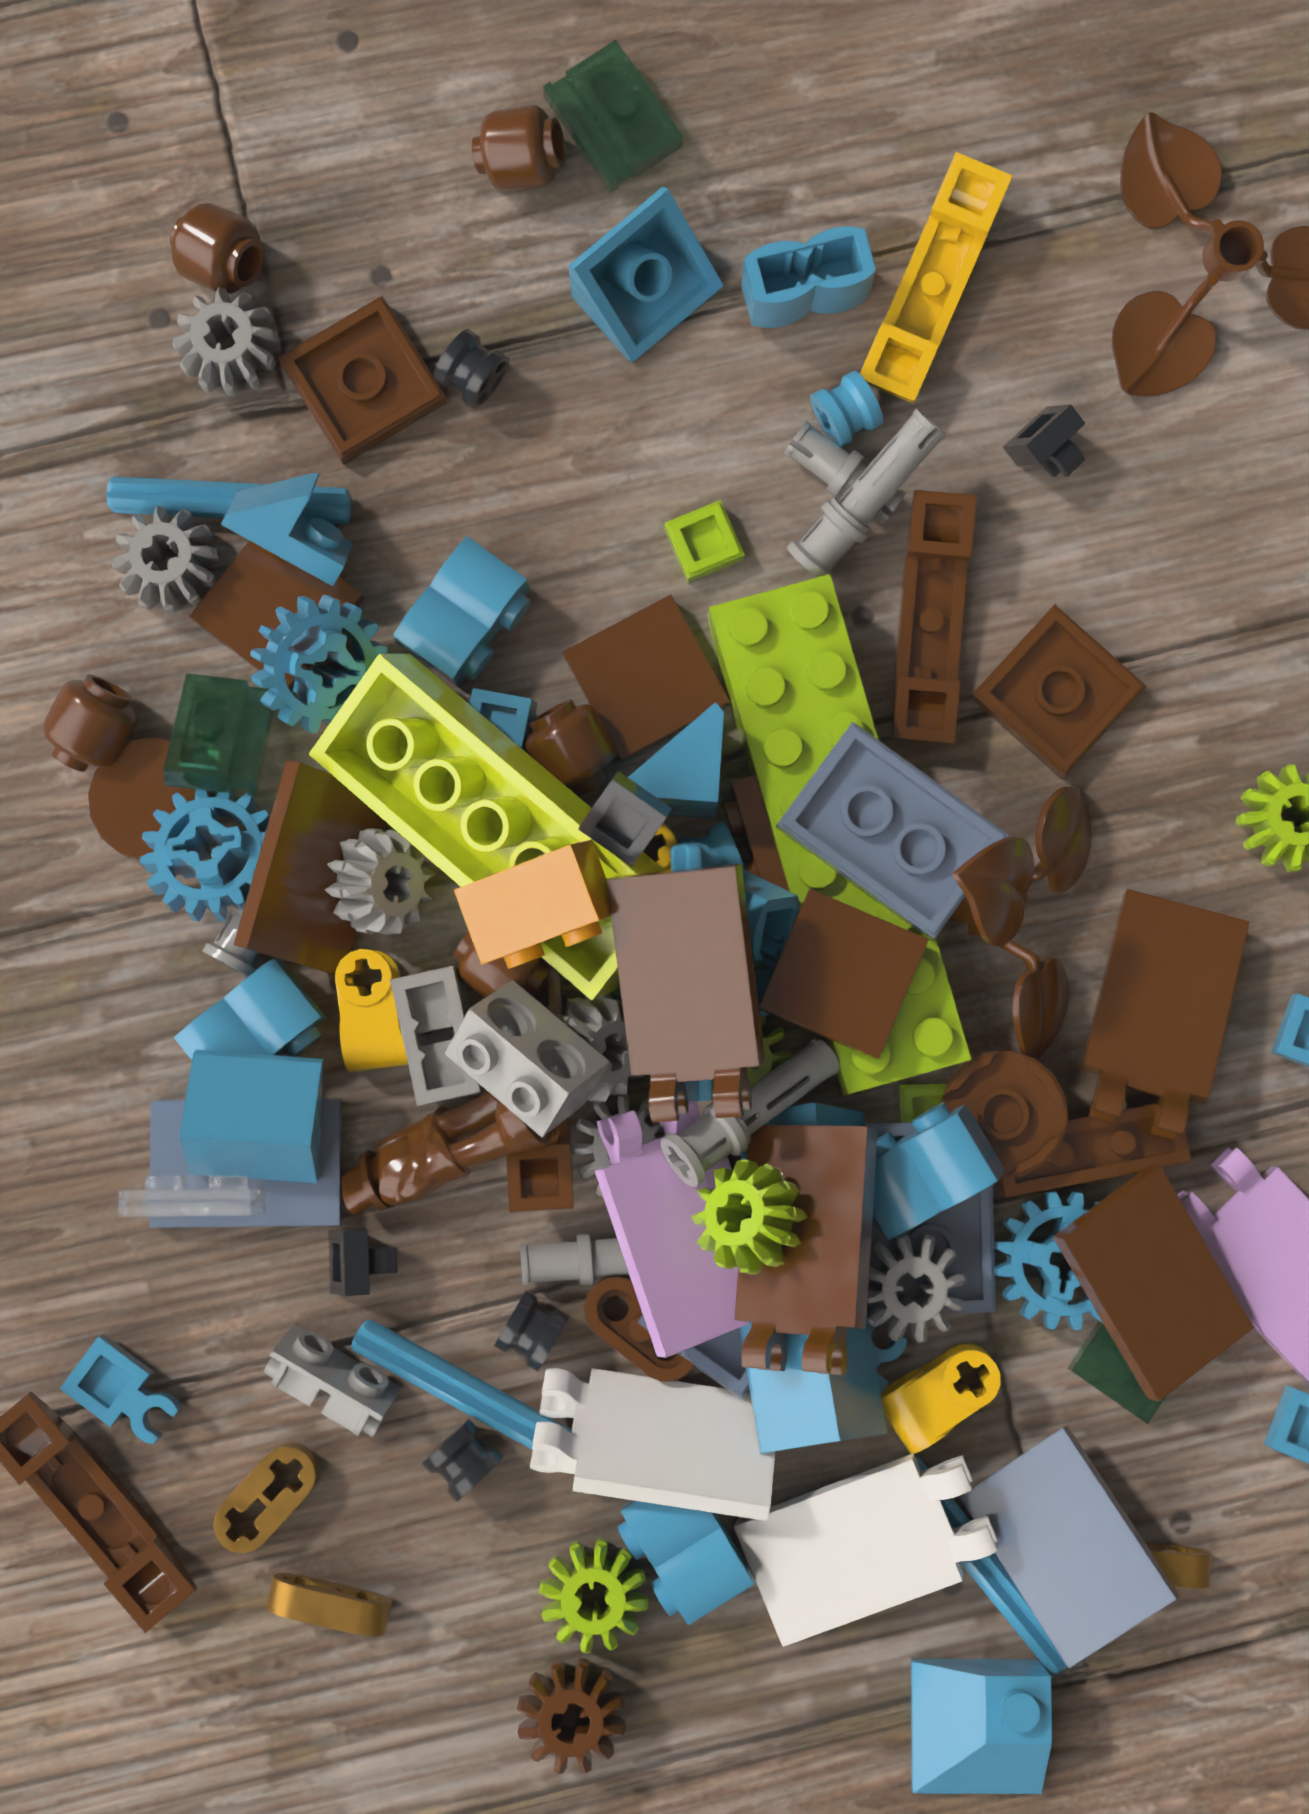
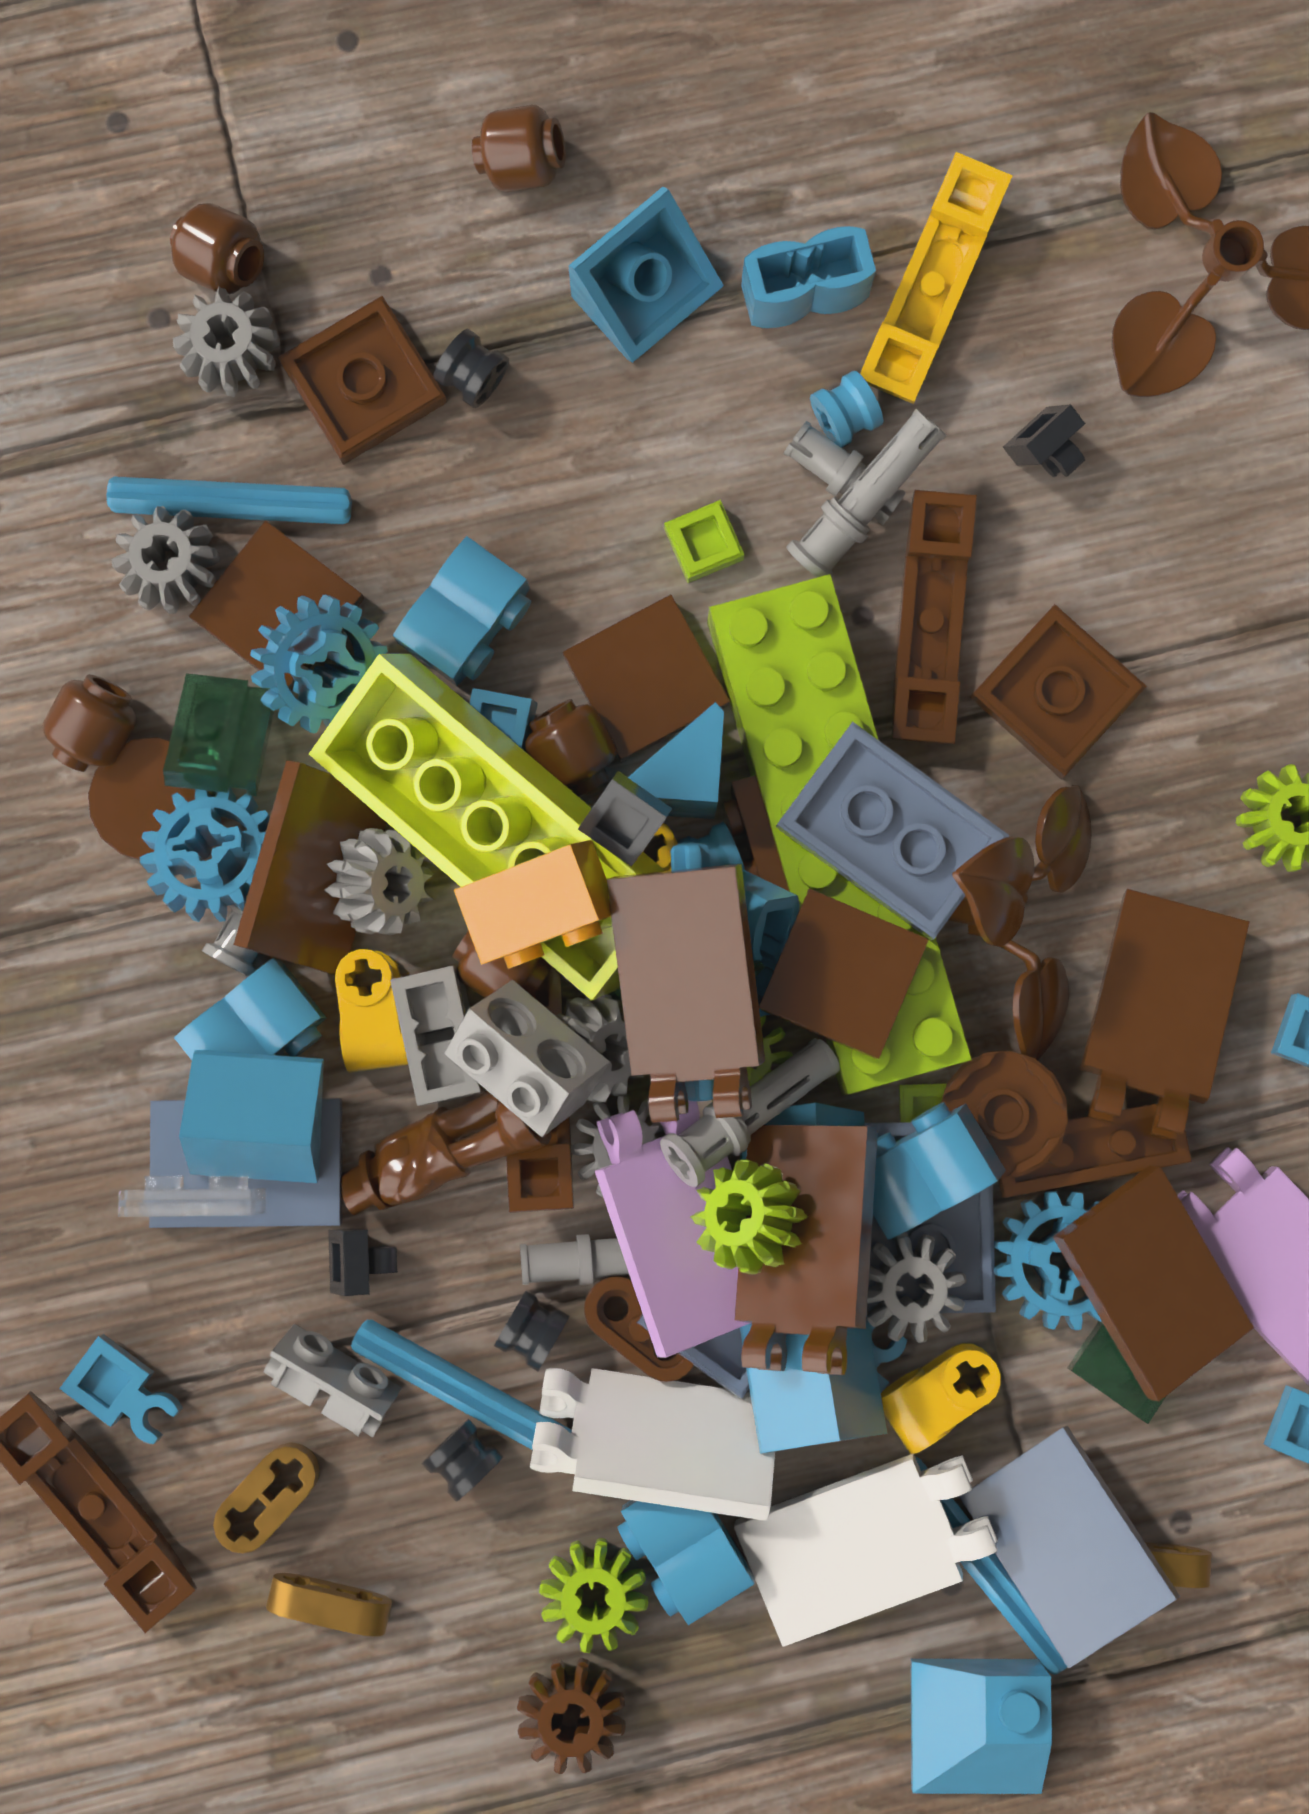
dark azure slope [221,473,353,586] -> none
clear green plate [543,40,683,194] -> none

